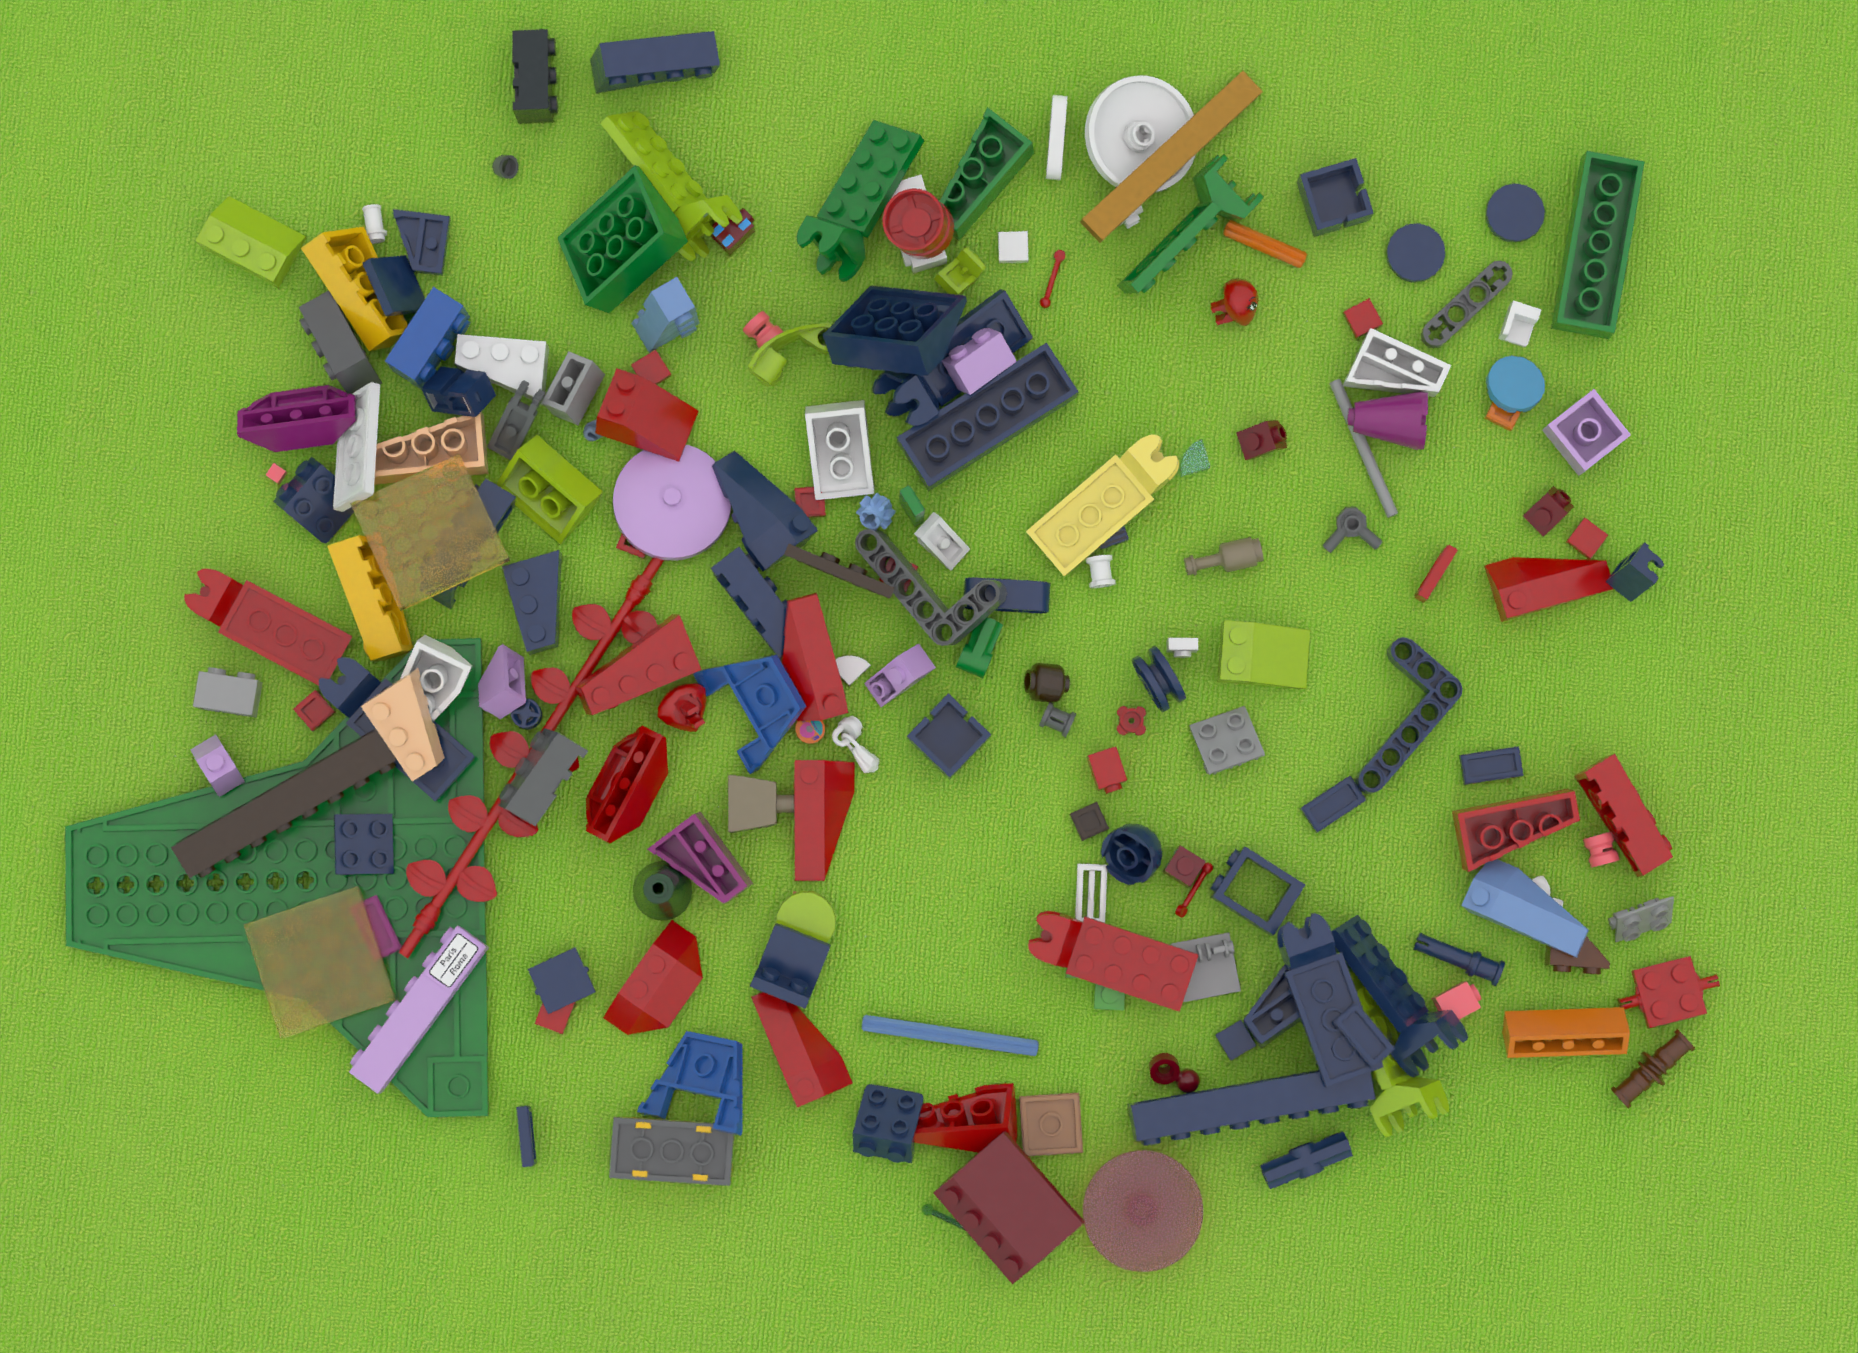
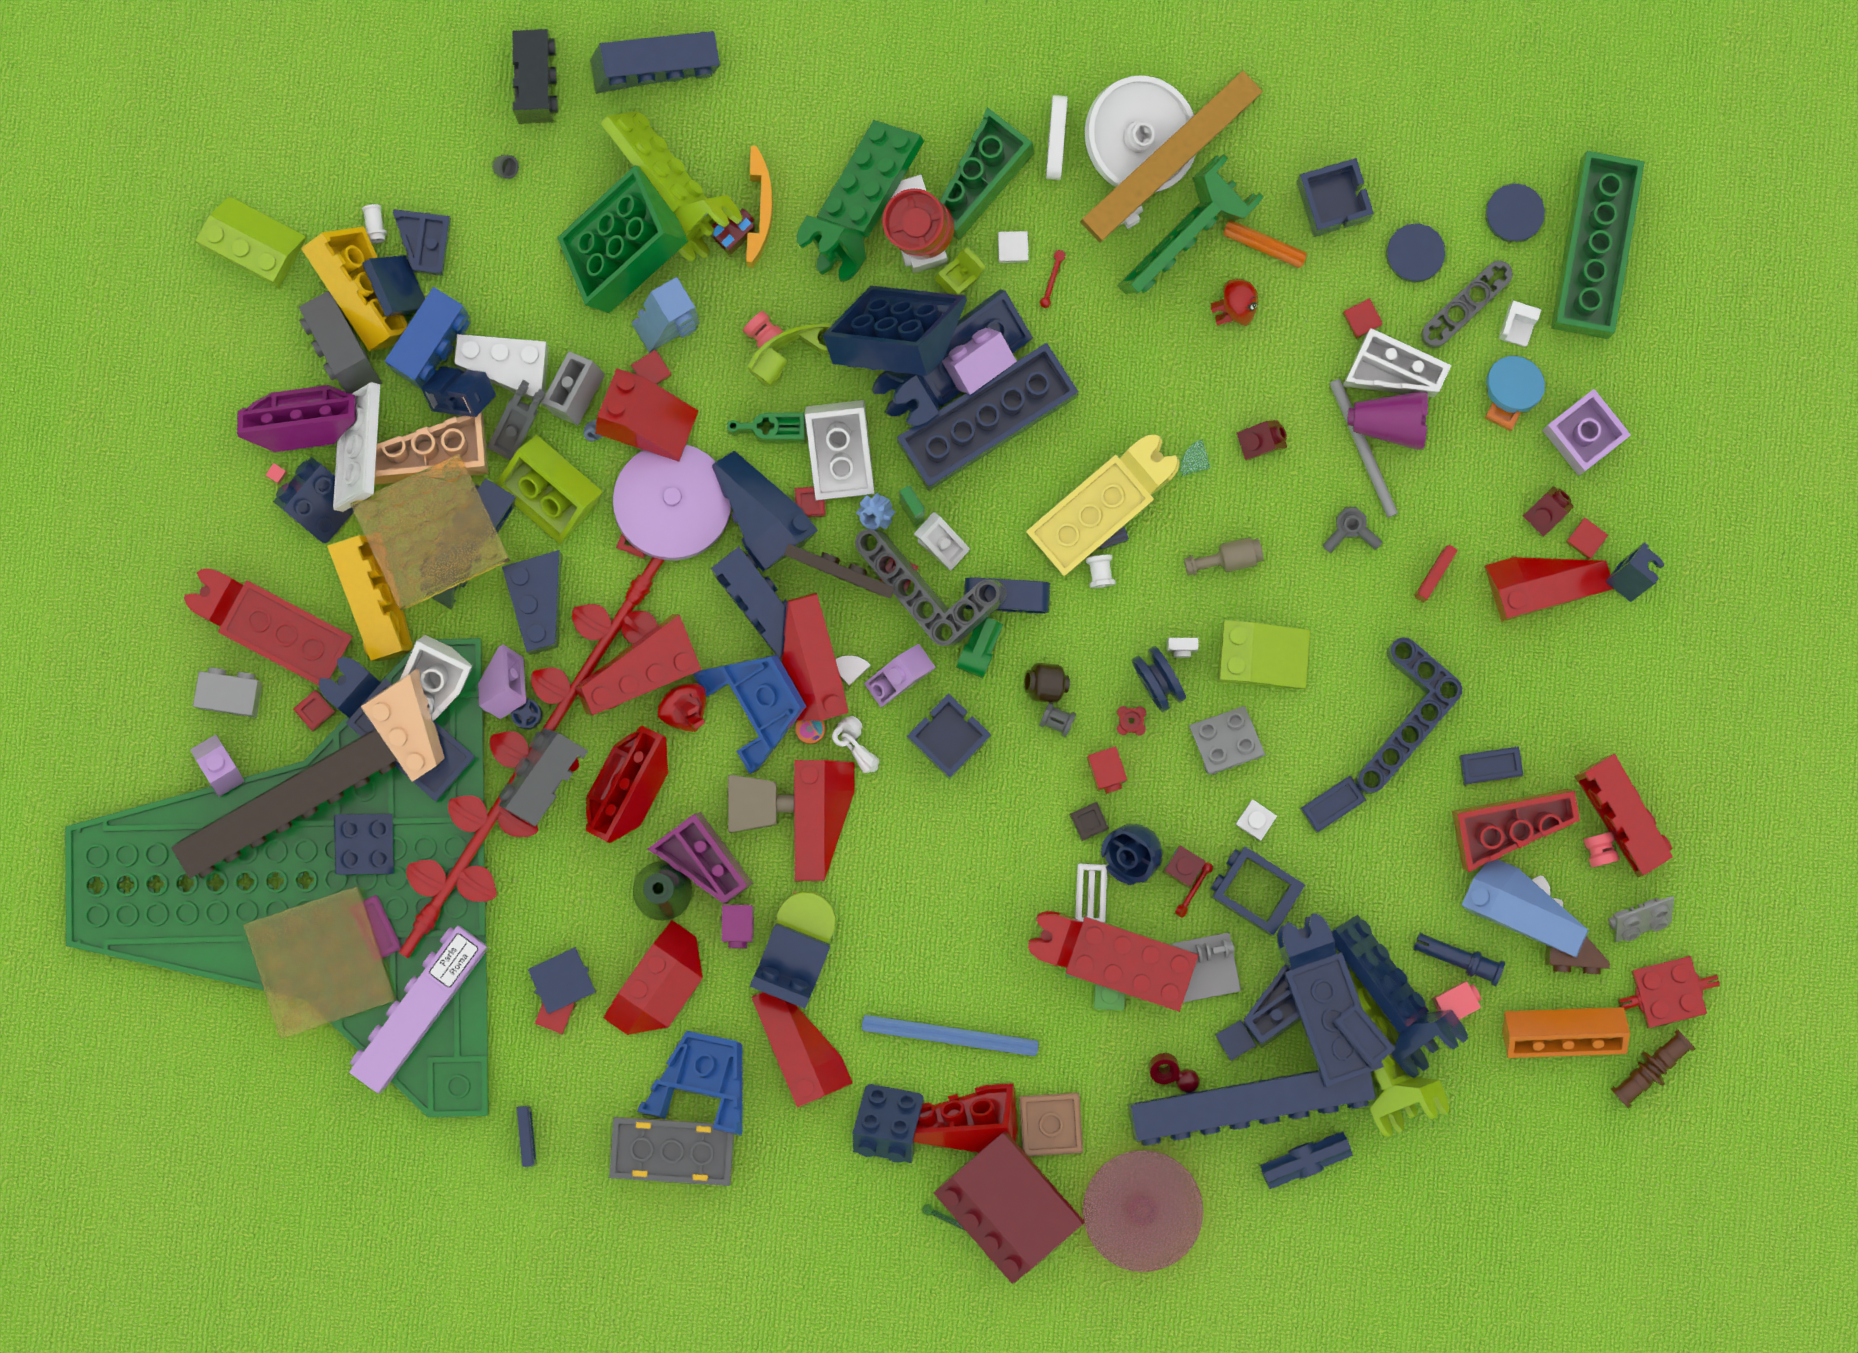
none -> magenta brick [721,905,755,948]
none -> green piece [727,413,805,443]
none -> light orange slope [746,146,773,268]
none -> white plate [1235,799,1277,841]

